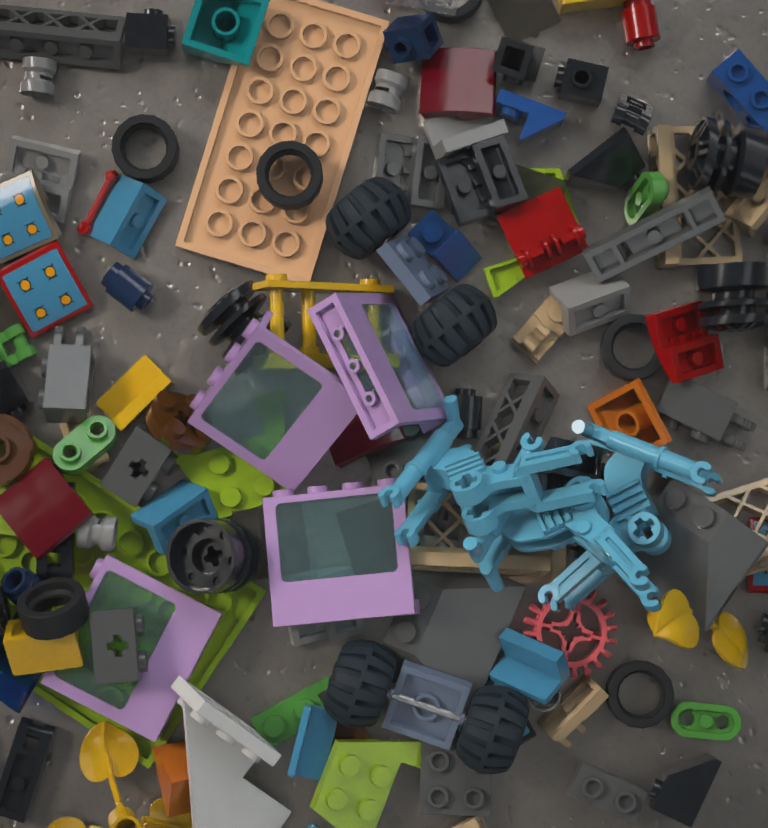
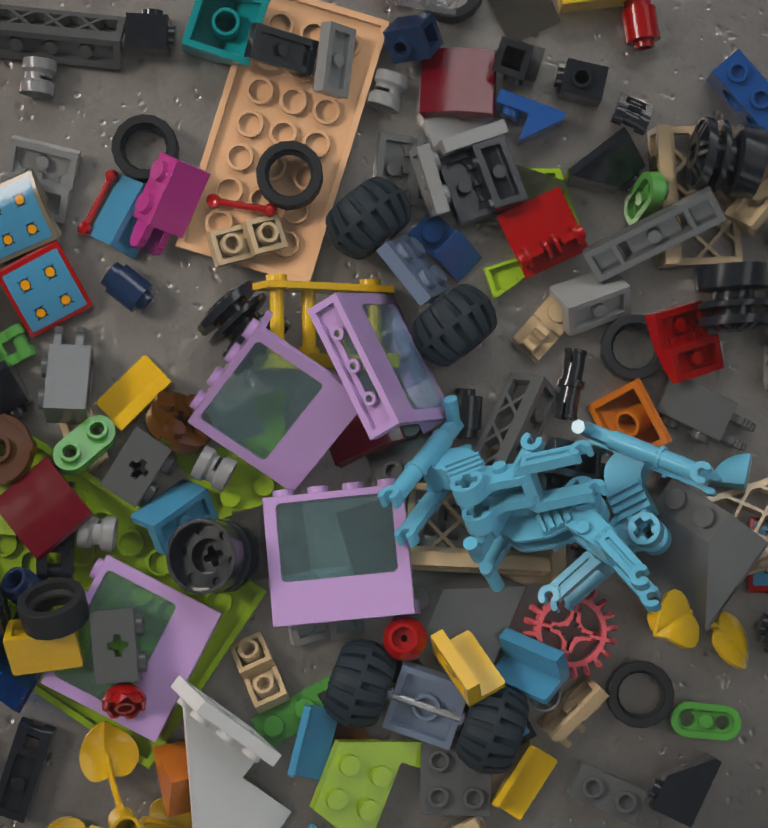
none -> red plate [102,682,147,719]
none -> dark pink hinge [129,151,211,256]
none -> light grey wheel [190,445,238,492]
none -> red hinge [206,194,277,217]
none -> tan slope [206,213,288,268]
none -> tan slope [230,631,291,714]
none -> black plate [244,23,319,76]
none -> light grey plate [313,21,356,99]
none -> red plate [383,616,428,661]
none -> light grey plate [409,143,451,219]
none -> yellow panel [430,629,505,707]
none -> yellow panel [491,741,558,820]
none -> black pin [555,348,587,421]
none -> medium azure tile [711,453,753,490]

